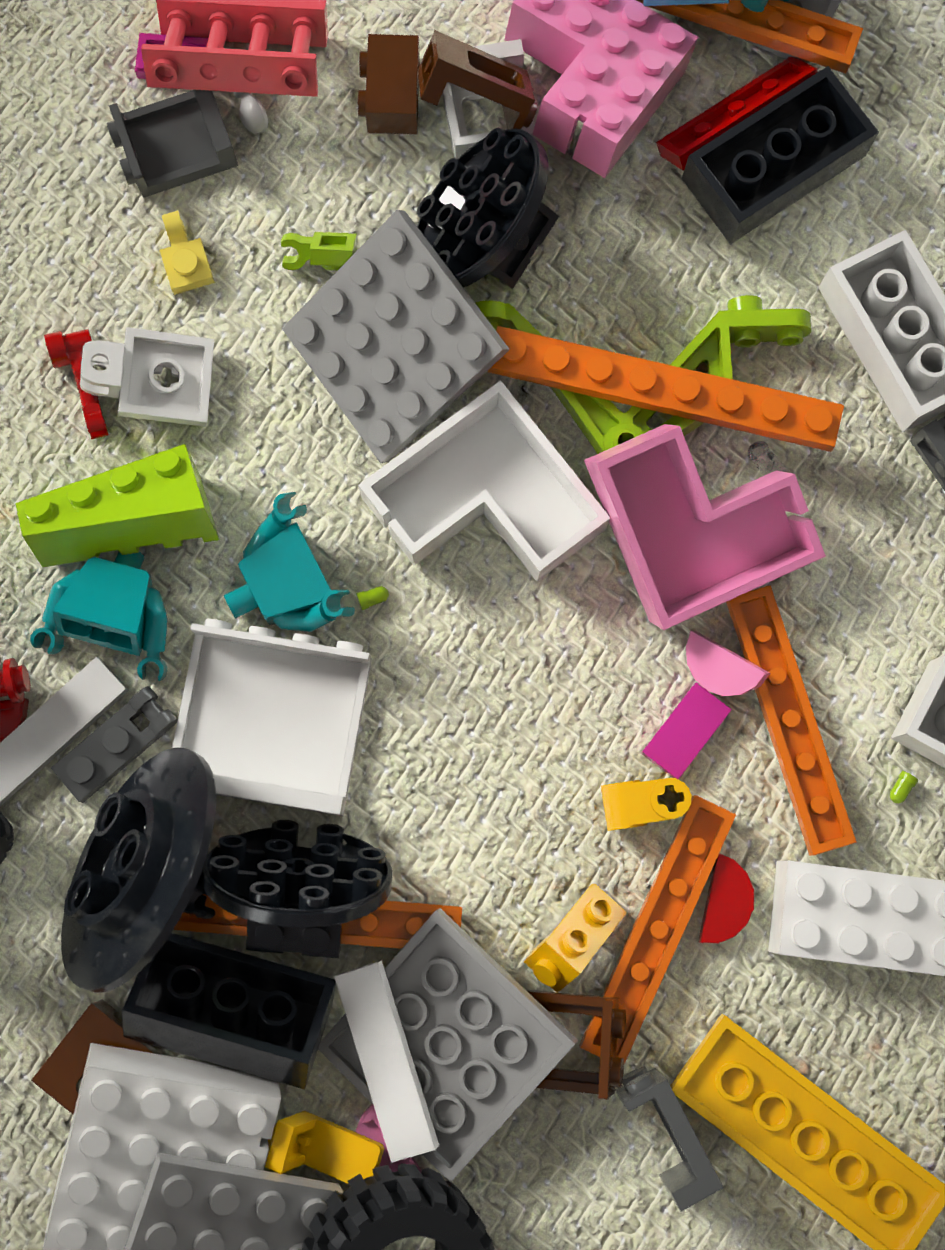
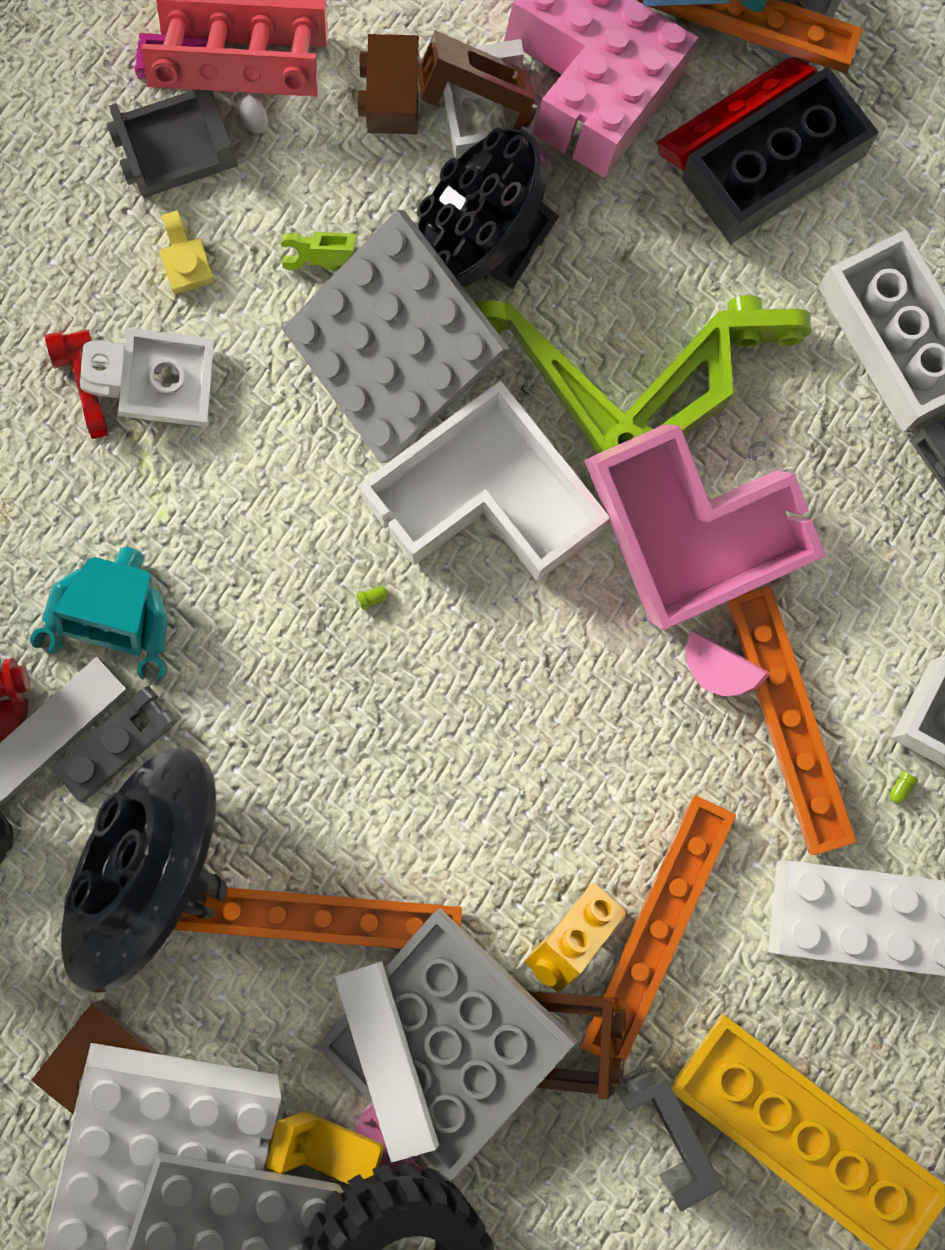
lime wedge [15,444,220,567] -> none
black brick [122,933,336,1090] -> none
white panel [172,619,372,816] -> none
black bracket [202,820,392,959] -> none
teal torso [224,492,355,632] -> none
orange plate [487,326,844,452] -> none
yellow piece [601,778,692,831] -> none
dark pink tile [641,682,732,779] -> none
red tile [698,853,754,943] -> none

